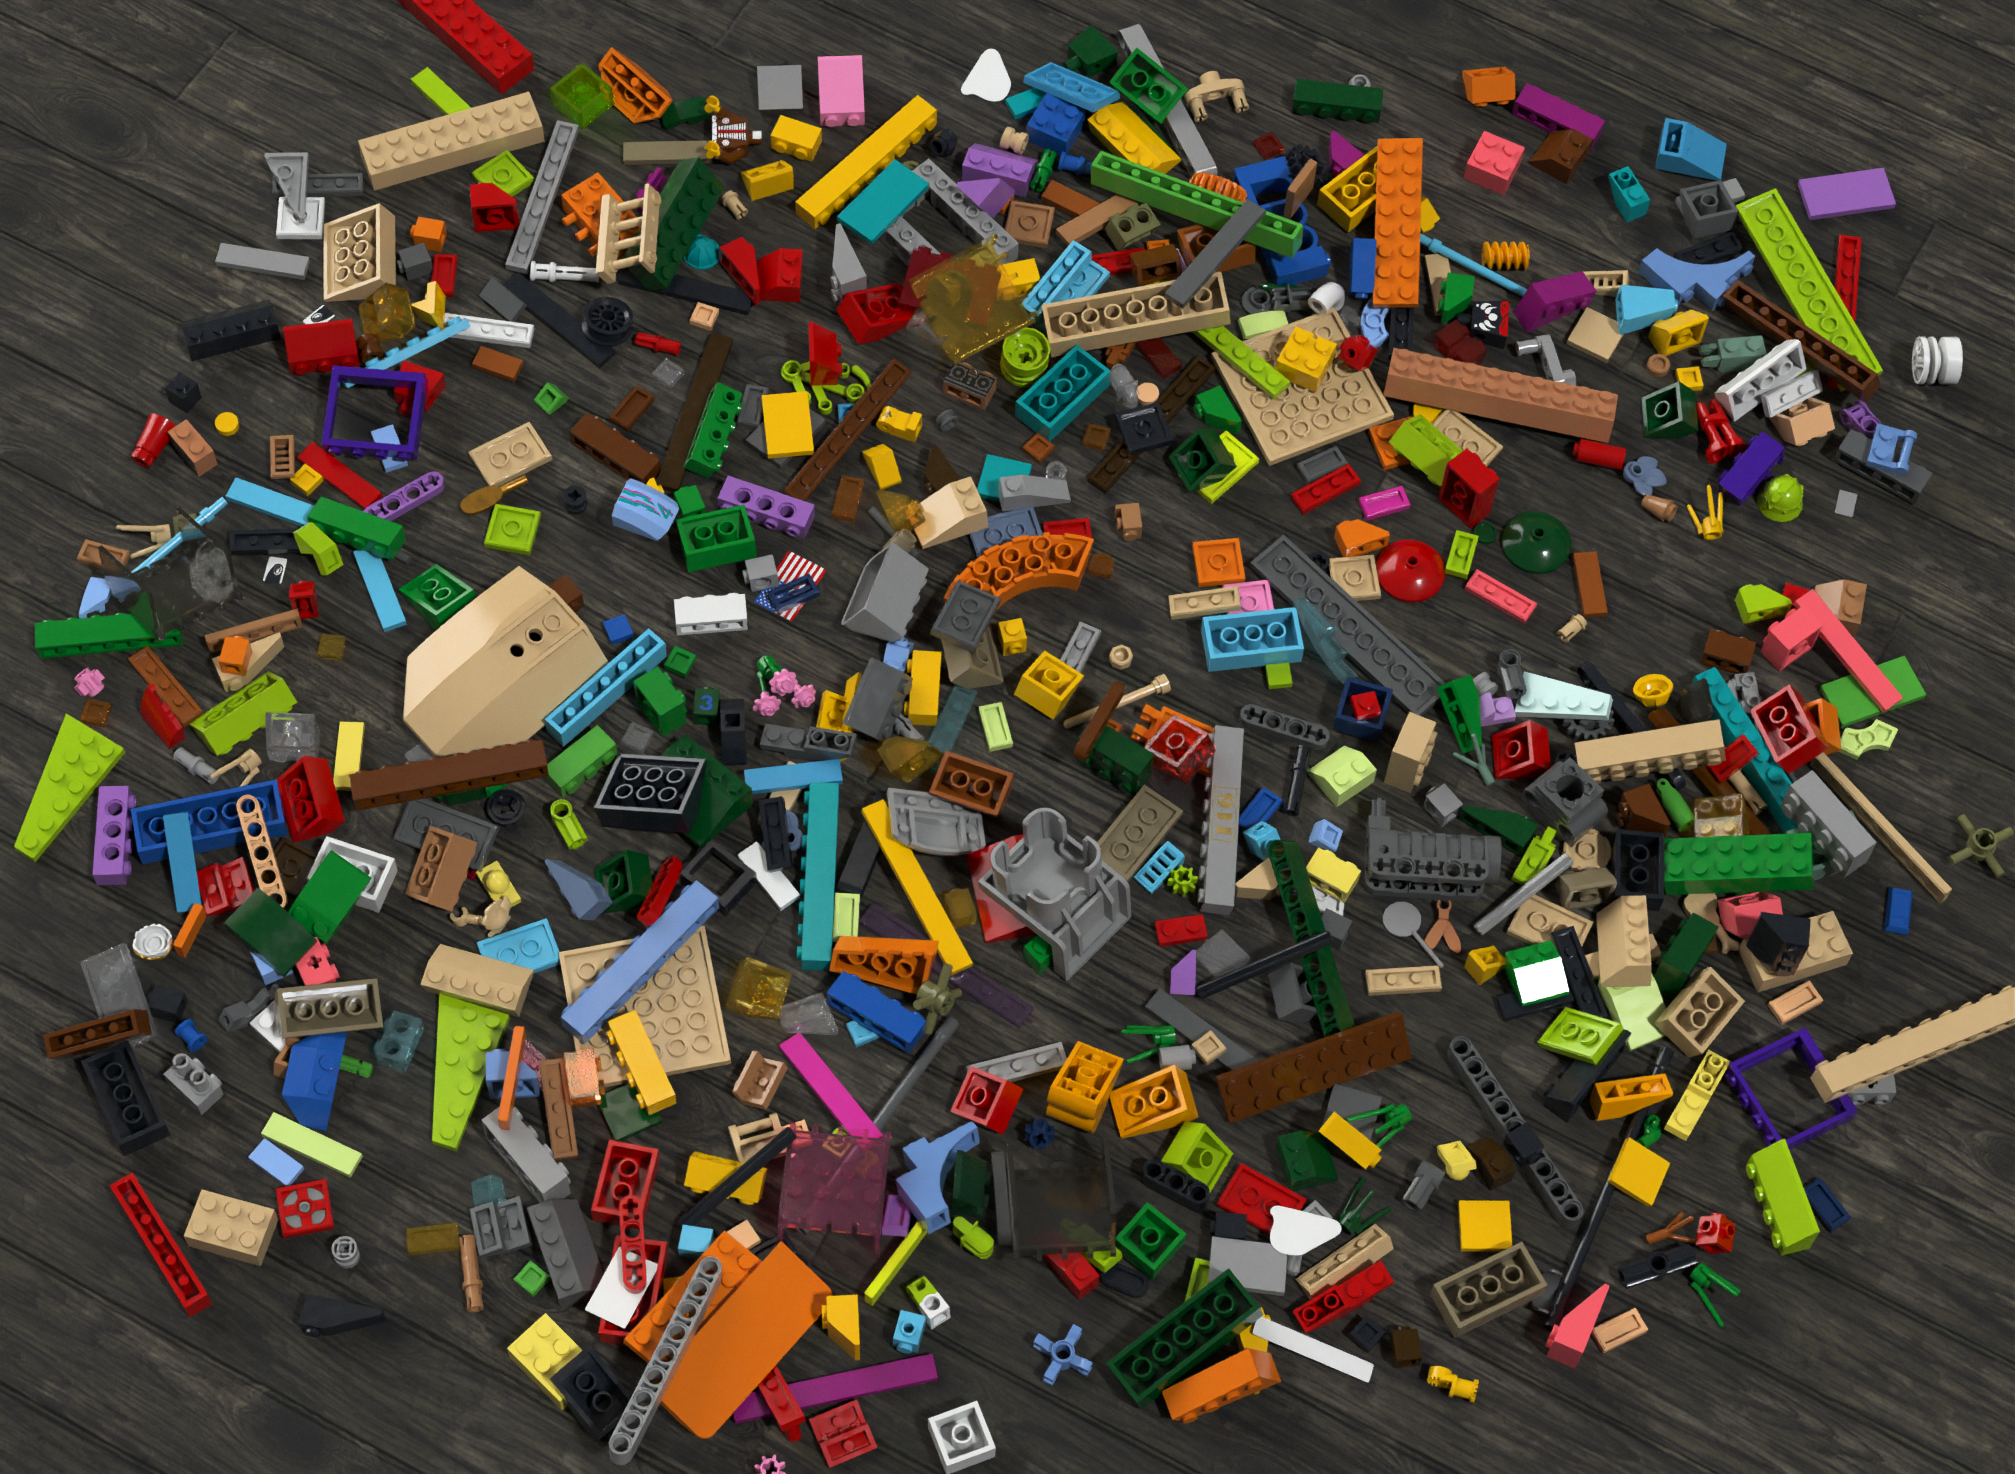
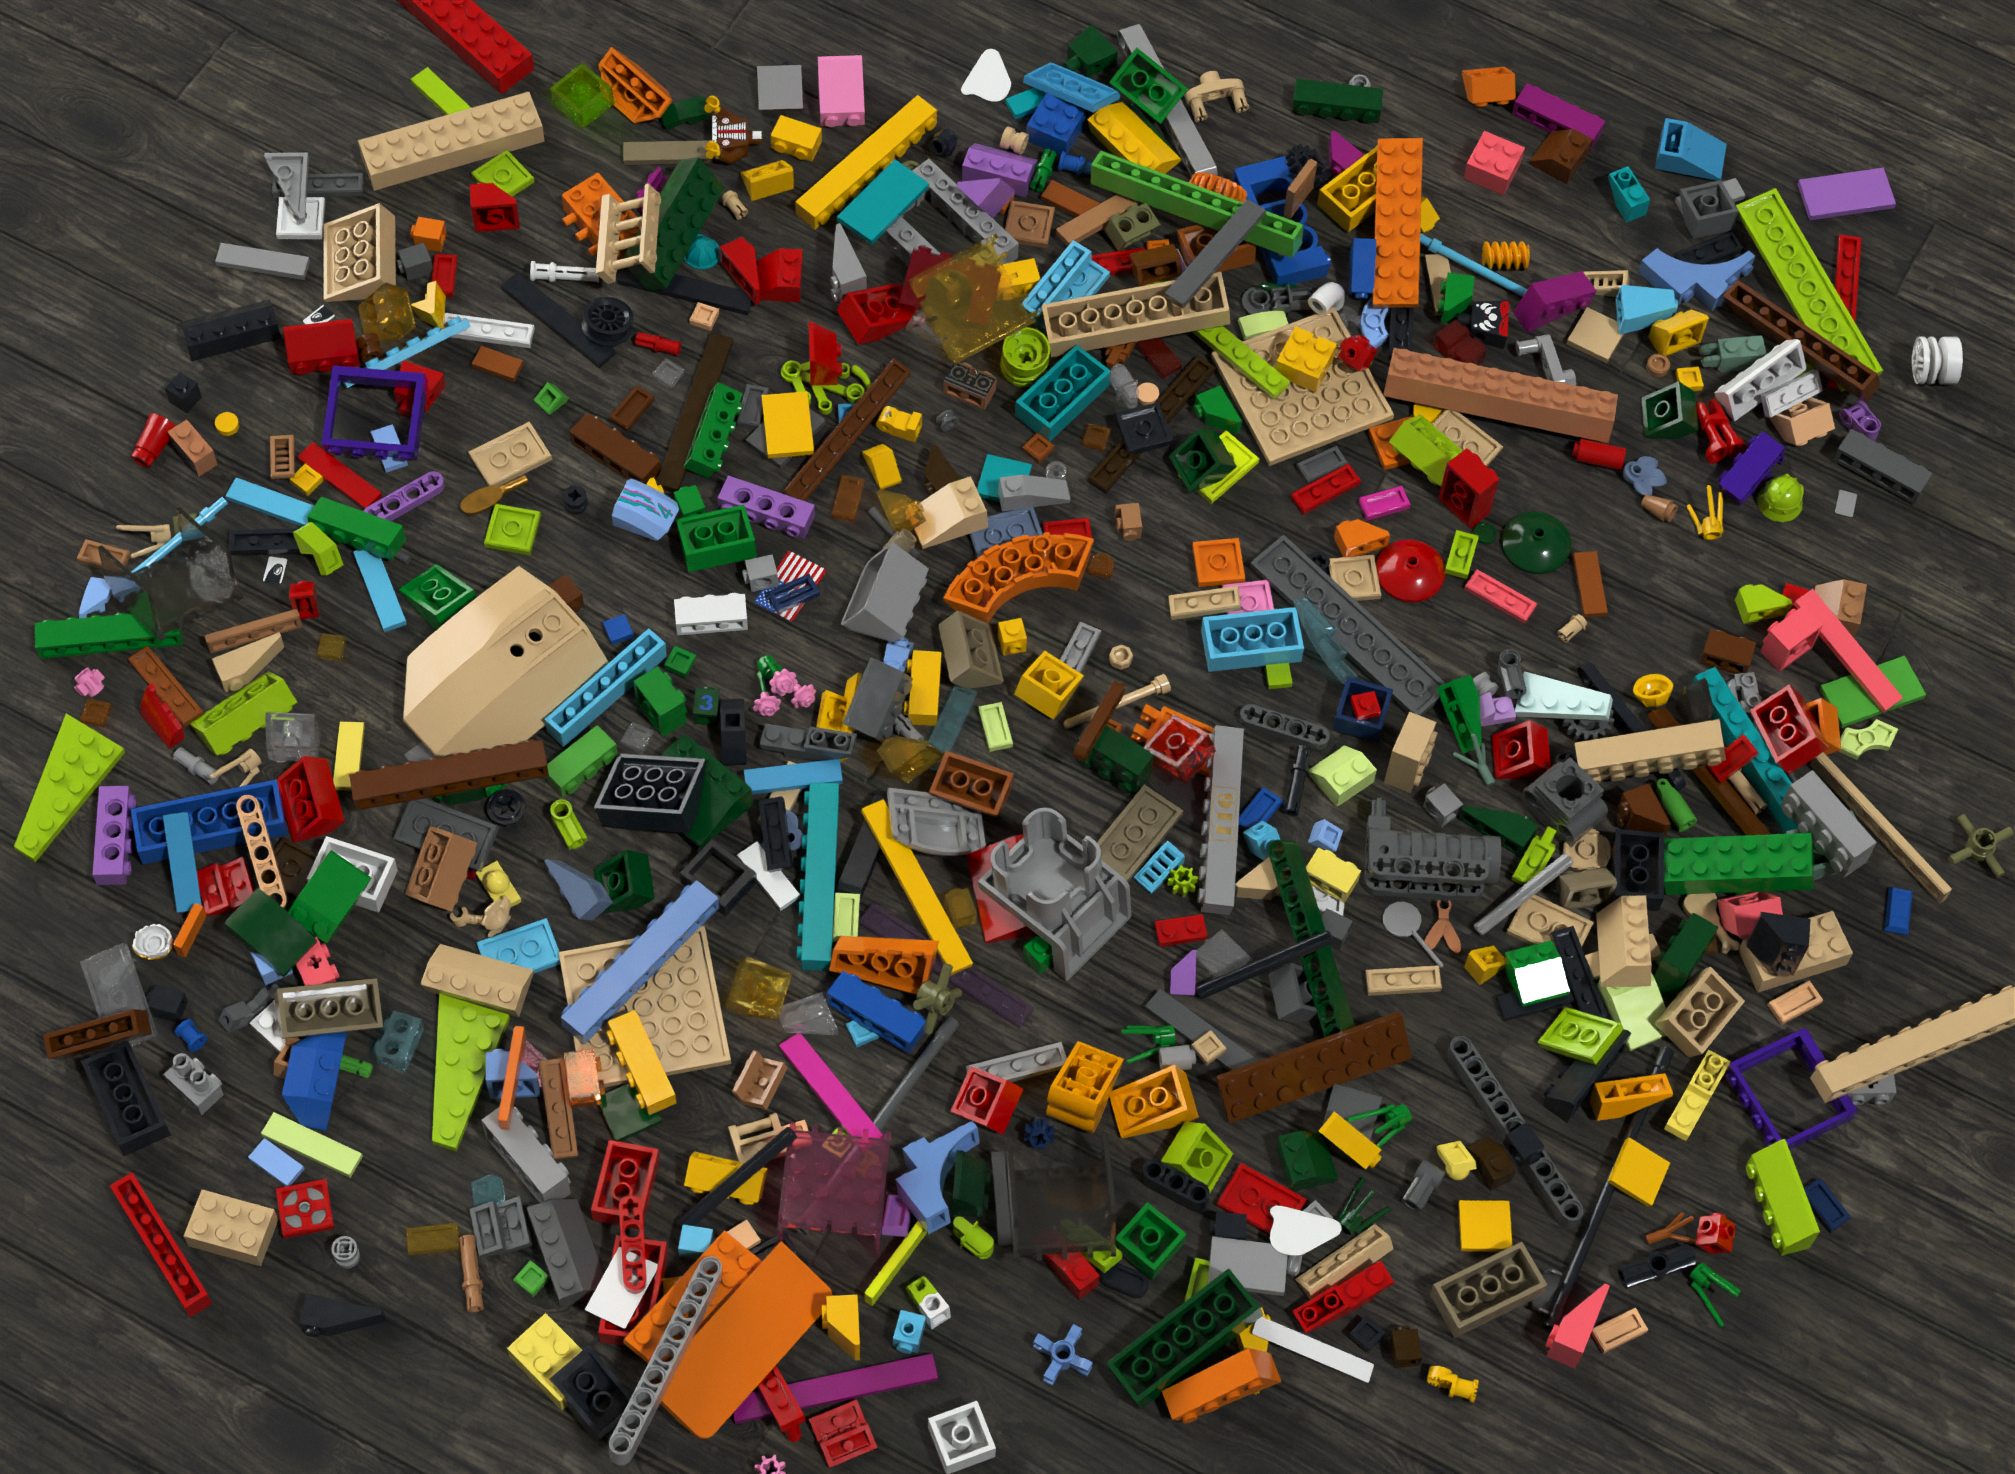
orange brick [219,636,252,676] -> none
dark grey tile [479,277,527,322] -> none
light grey plate [505,120,579,274] -> none
red beam [637,855,684,927] -> none
dark grey tile [930,580,1001,653] -> none
clear red tile [1253,131,1284,160] -> none
green arm [1636,1115,1661,1148] -> none
clear yellow slope [1695,794,1749,837] -> none
medium blue plate [1866,423,1917,476] -> none

